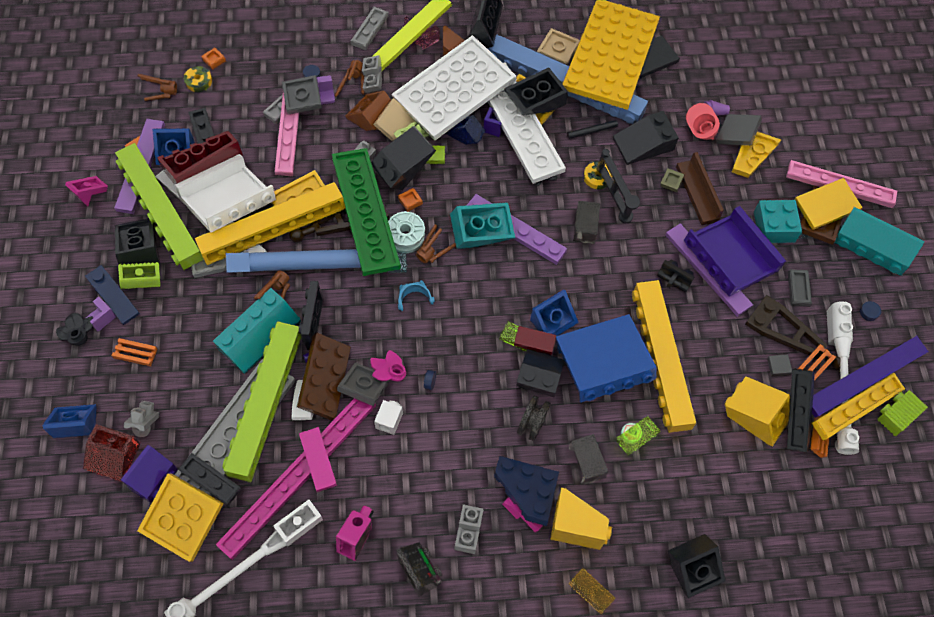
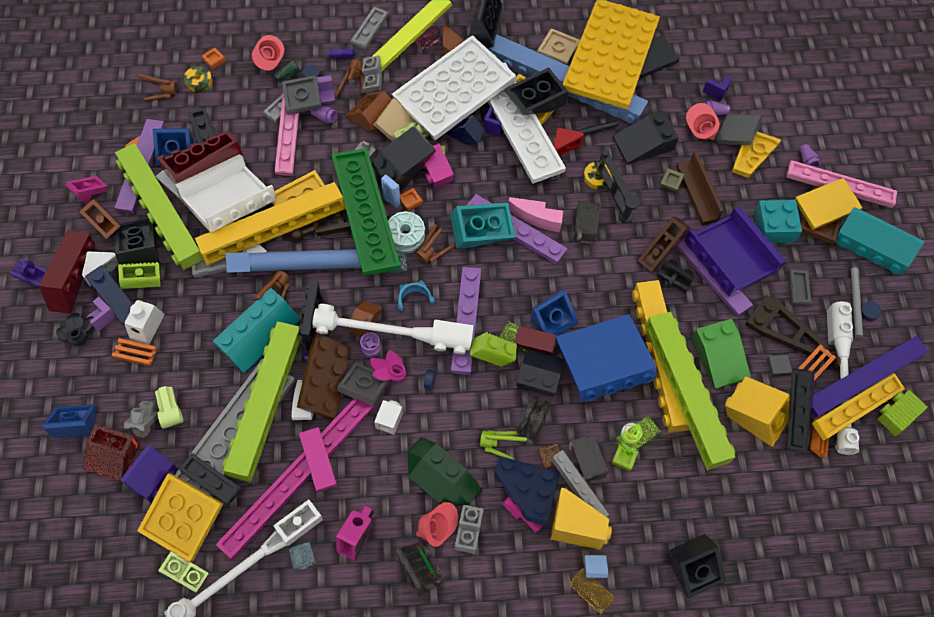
none -> dark purple hips [9,258,47,288]
none -> dark red wedge [38,230,95,314]
none -> dark orange slope [79,199,121,239]
none -> white slope [82,252,119,286]
none -> white torso [125,300,165,345]
none -> yellowish green piece [155,386,183,429]
none -> yellowish green slope [158,552,209,593]
none -> coral piece [252,35,284,71]
none -> clear green cone [274,60,300,83]
none -> clear light blue tile [289,542,316,571]
none -> medium lavender cone [310,106,338,124]
none -> white bar [312,304,474,354]
none -> dark purple arm [328,47,354,59]
none -> dark orange slope [348,301,383,338]
none -> medium lavender wheel [360,332,381,358]
none -> light blue tile [381,175,401,208]
none -> dark green wedge [407,437,482,505]
none -> coral piece [416,502,459,547]
none -> dark pink brick [421,144,454,189]
none -> medium lavender plate [451,267,481,375]
none -> lime brick [470,332,517,367]
none -> lime plant [480,430,527,460]
none -> bright pink slope [509,197,563,233]
none -> clear orange tile [538,444,560,469]
none -> light grey piece [550,450,609,517]
none -> red slope [554,128,584,157]
none -> light blue tile [584,555,608,578]
none -> lime tile [611,444,638,472]
none -> reddish brown slope [637,217,692,272]
none -> lime brick [645,312,735,470]
none -> bright green slope [691,319,751,390]
none -> dark purple panel [703,76,732,101]
none -> medium lavender cone [799,144,821,168]
none -> light grey bar [851,268,863,338]

